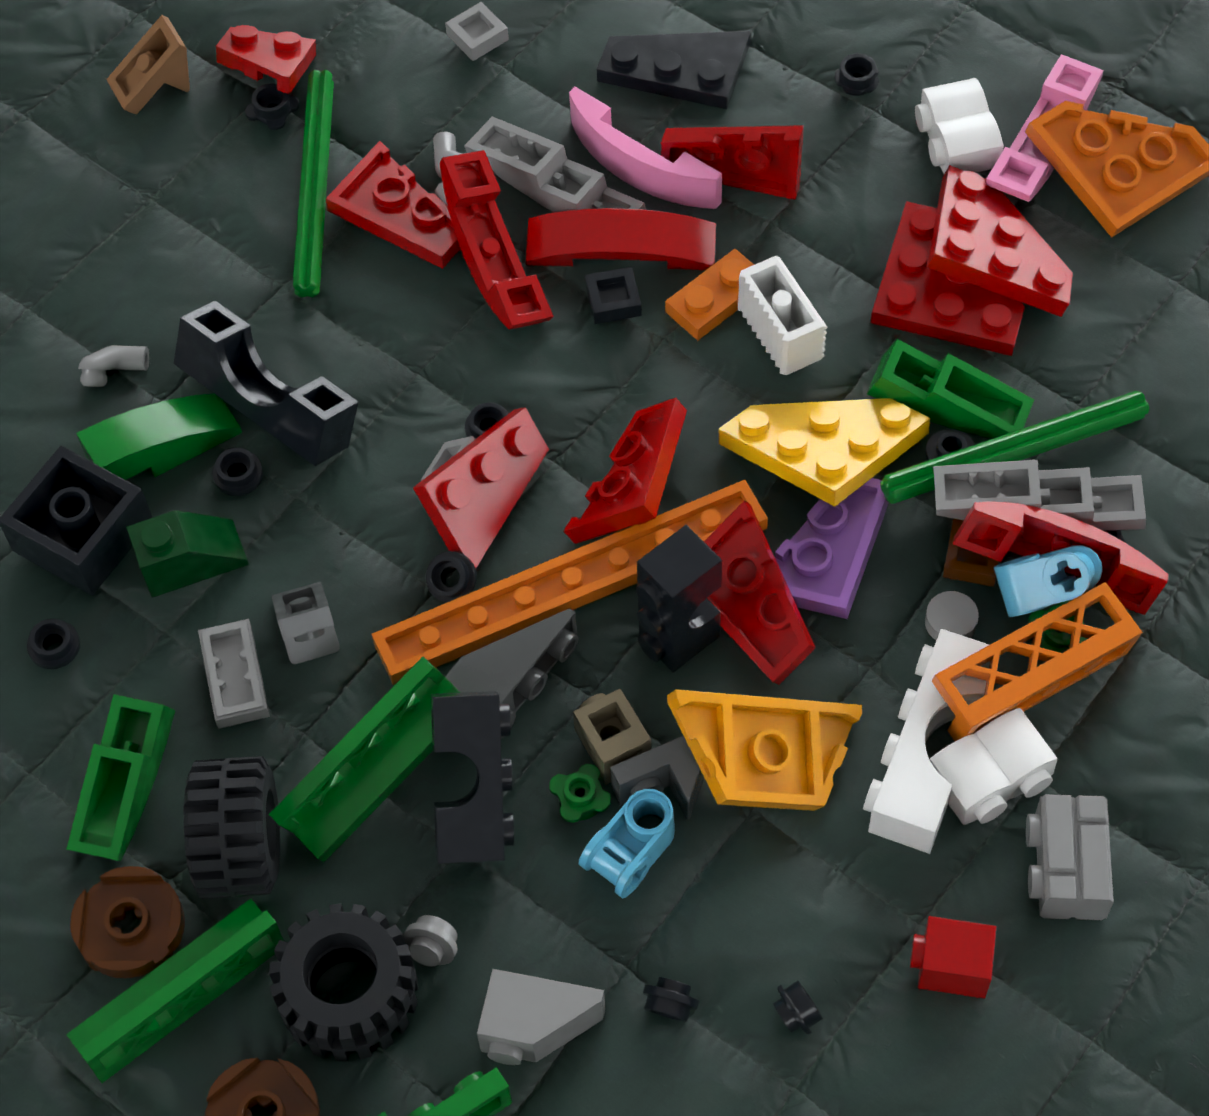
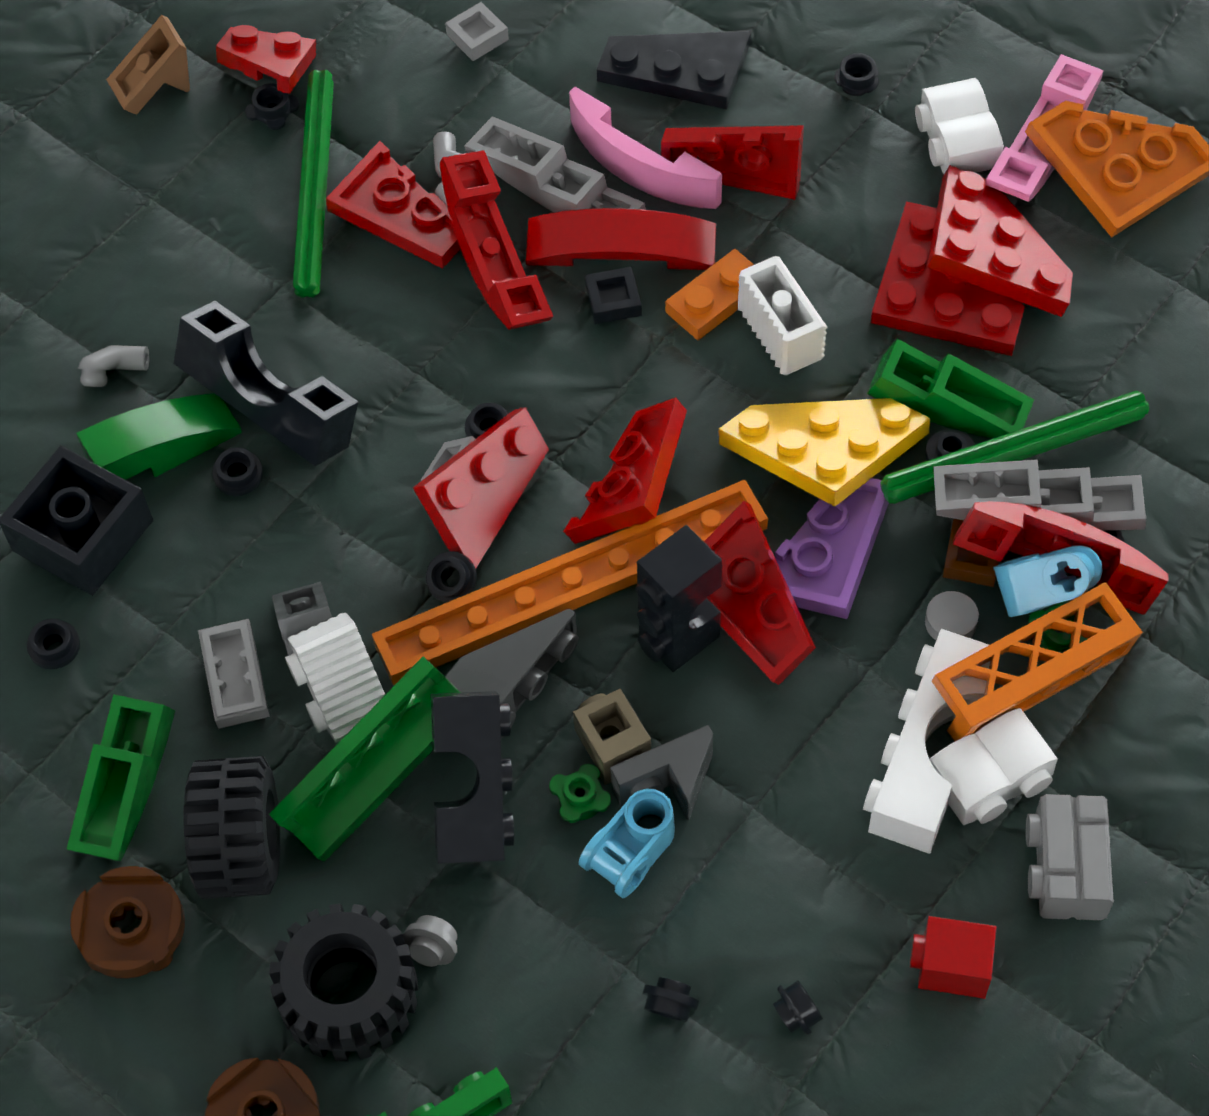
green fence [66,898,284,1084] -> none
dark green slope [126,510,249,598] -> none
light grey slope [477,969,605,1065] -> none
light orange wing [667,689,862,811] -> none
none -> white brick [285,613,385,743]

